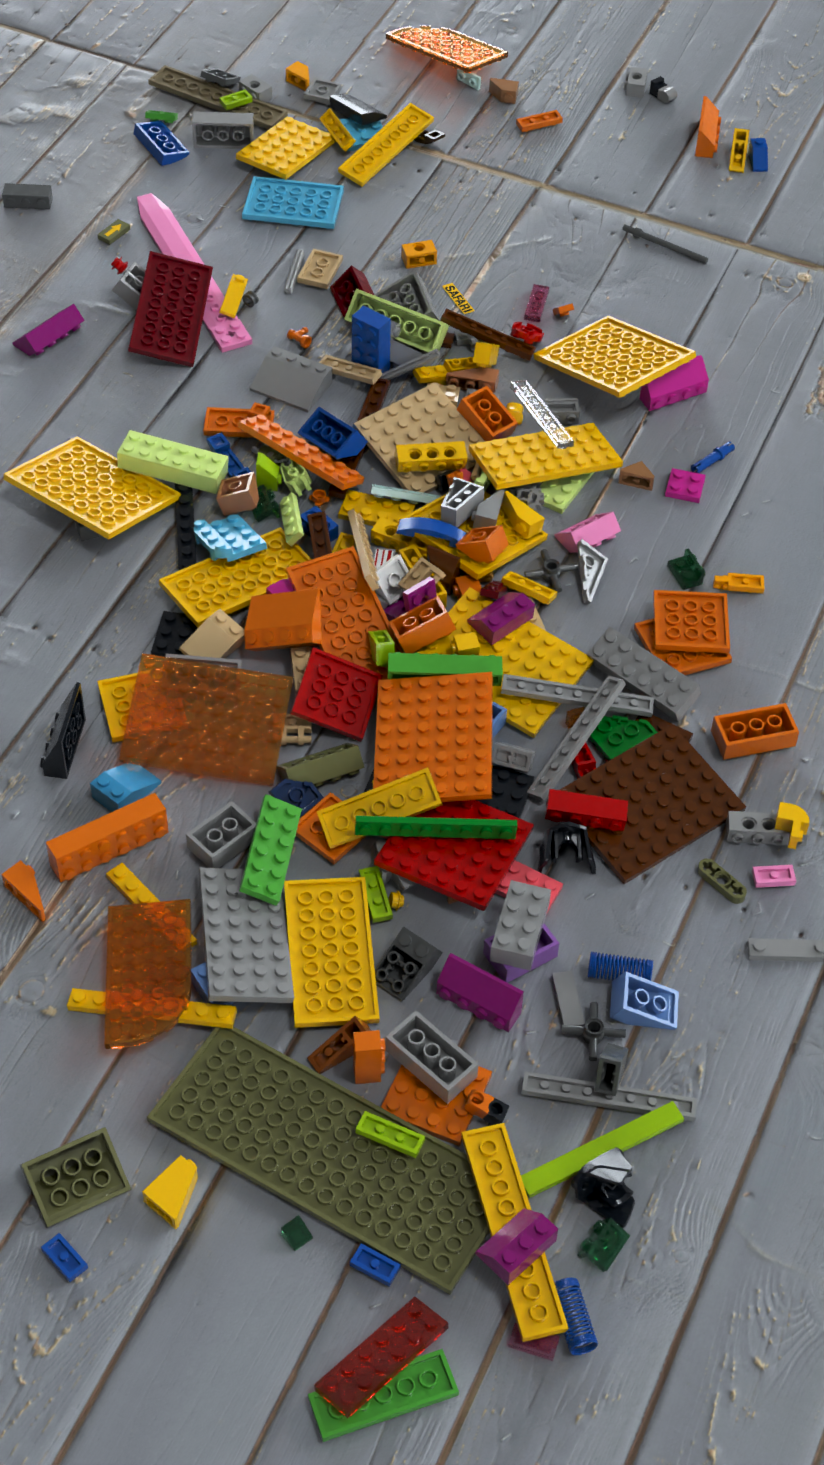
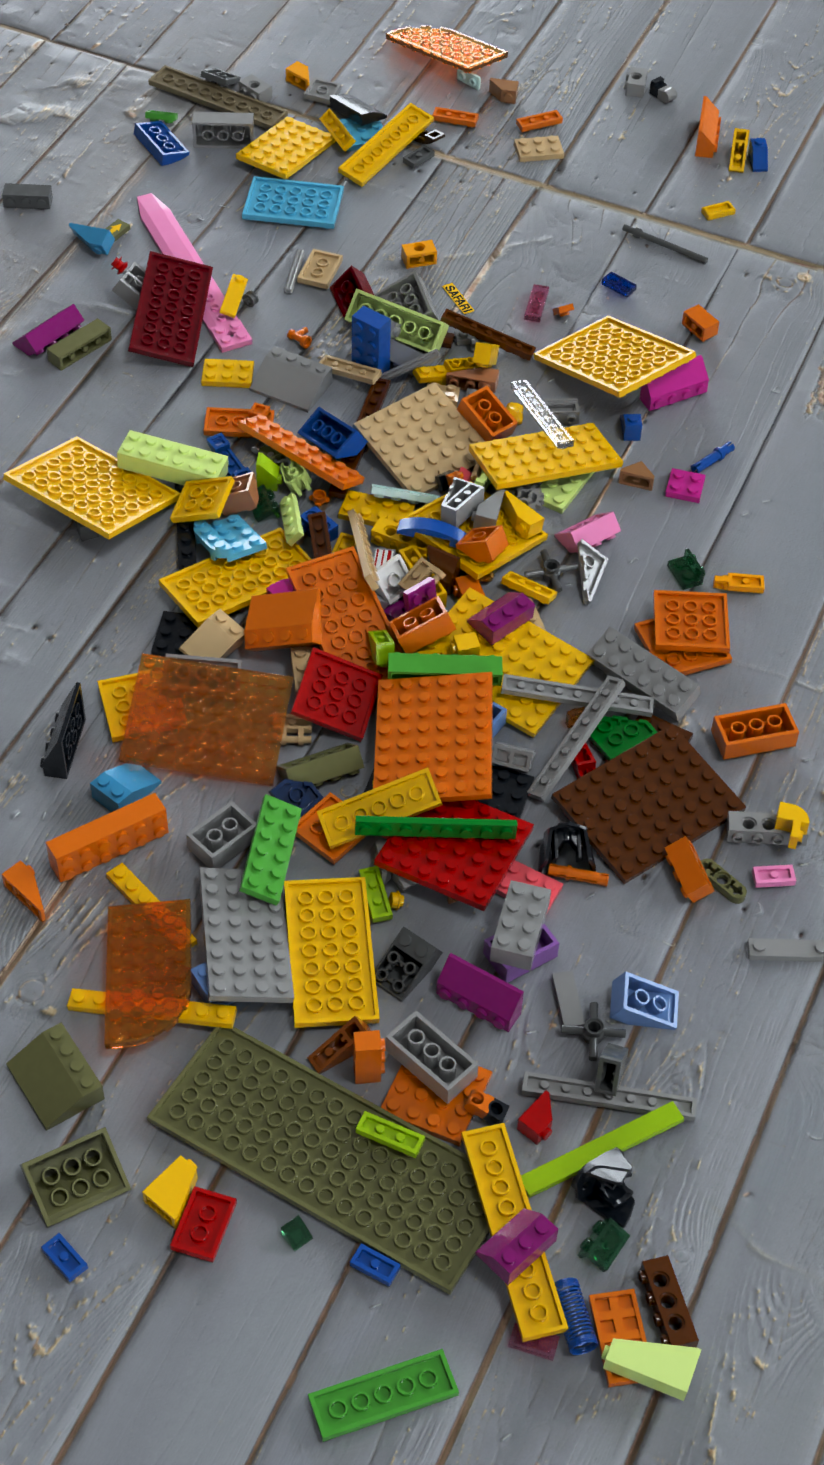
lime plate [219,89,253,110] -> none
clear red plate [314,1297,449,1418] -> none
yellow brick [394,441,468,473] -> none
dark red plate [480,580,508,599] -> none
red plate [510,322,544,344] -> none
red brick [545,789,628,831] -> none
blue piece [588,952,653,981] -> none
none -> olive slope [6,1022,105,1131]
none -> olive brick [47,318,112,371]
none -> dark azure slope [69,223,115,255]
none -> yellow plate [170,476,235,523]
none -> red plate [170,1186,237,1263]
none -> yellow plate [201,359,254,388]
none -> dark grey plate [403,145,435,169]
none -> orange plate [432,107,479,127]
none -> tan plate [514,135,564,162]
none -> red slope [517,1090,553,1145]
none -> orange pin [547,863,609,887]
none -> orange plate [588,1289,647,1388]
none -> clear blue plate [601,272,637,297]
none -> yellowish green slope [601,1338,702,1401]
none -> blue slope [620,414,642,441]
none -> reddish brown brick [638,1255,699,1348]
none -> orange brick [665,836,715,903]
none -> orange brick [682,304,719,342]
none -> yellow tile [701,201,736,221]

